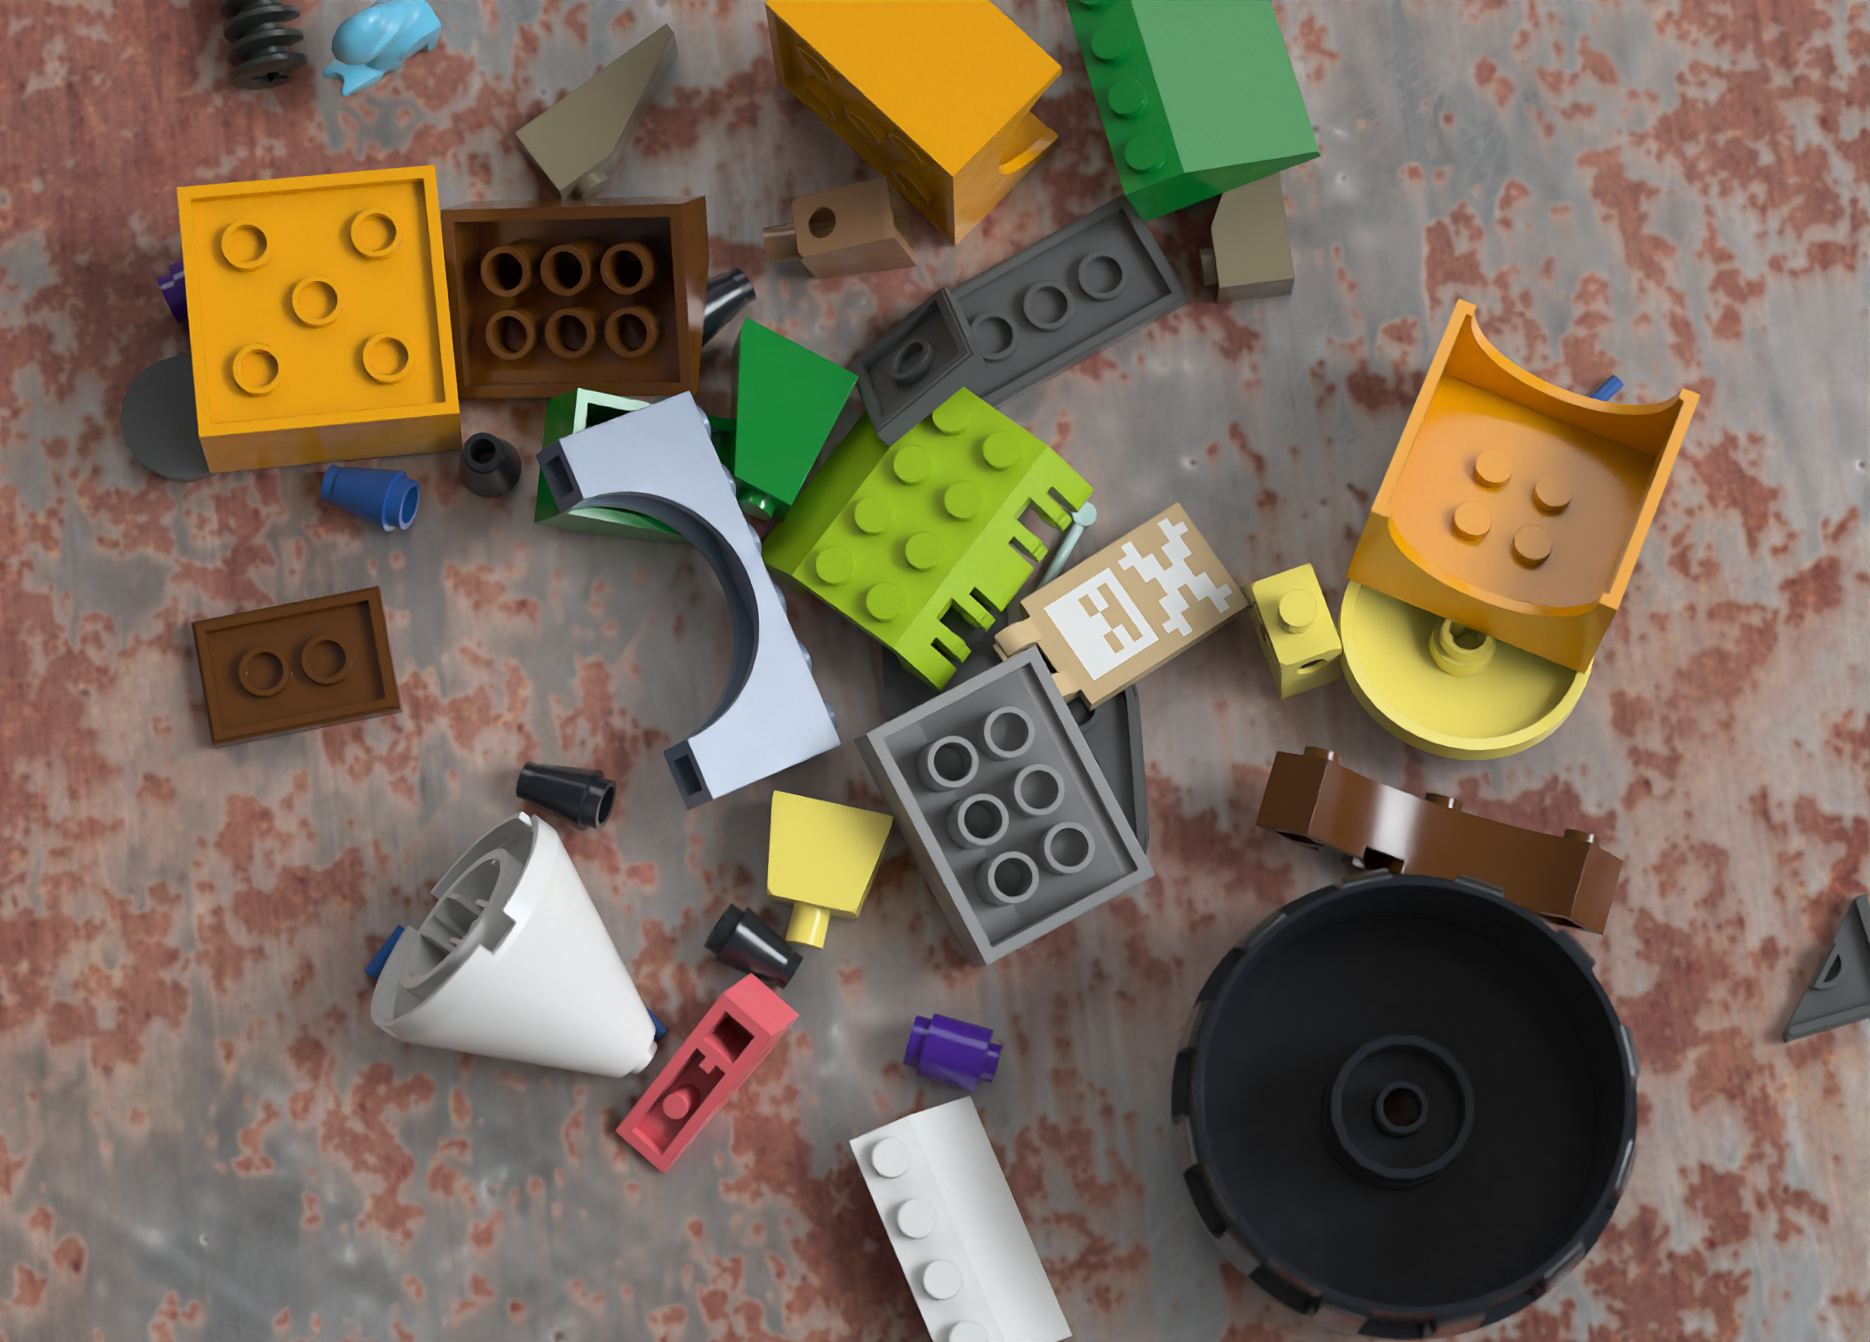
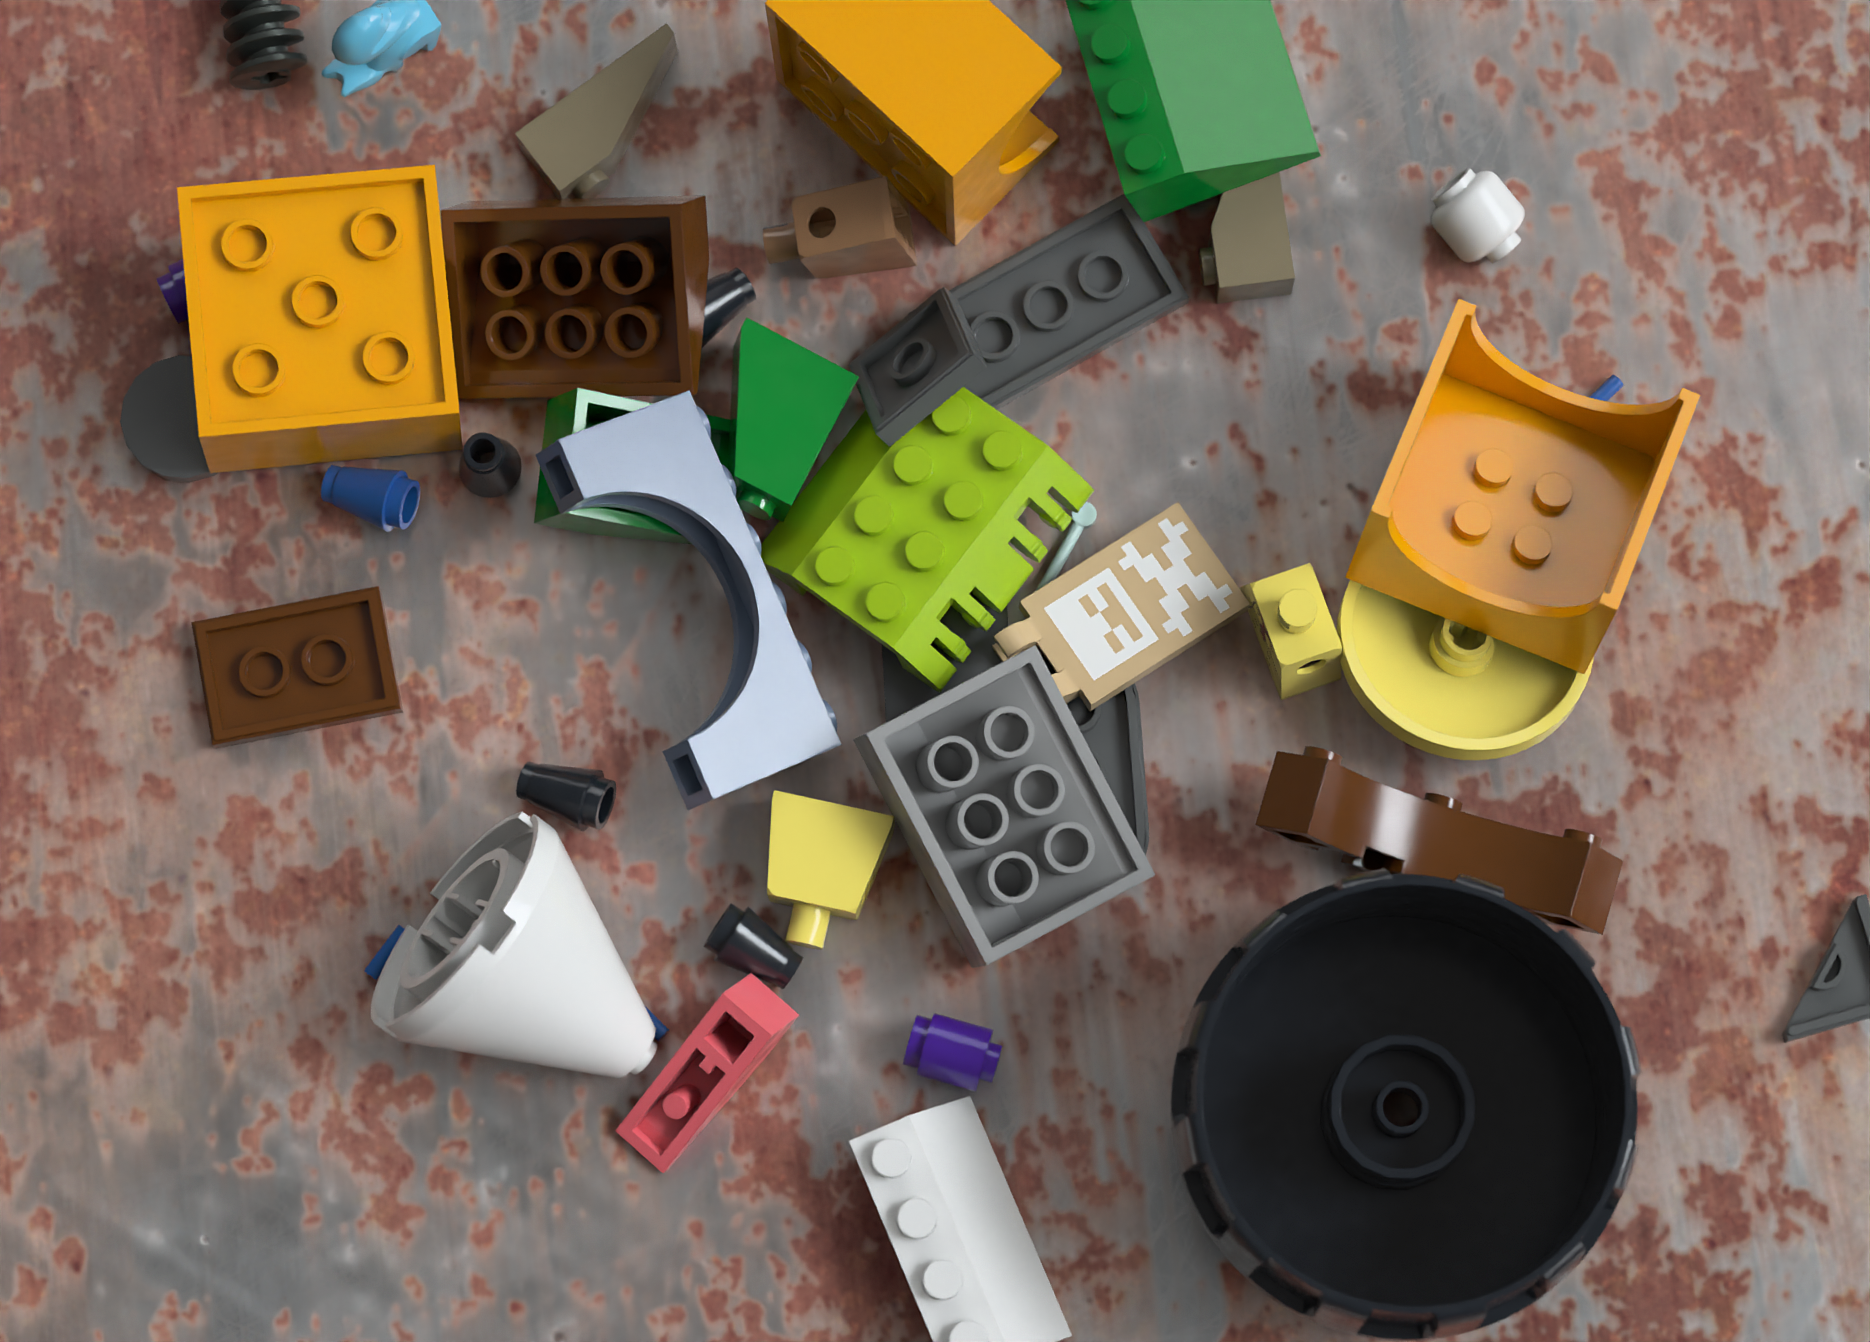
none -> white head [1431,168,1525,264]

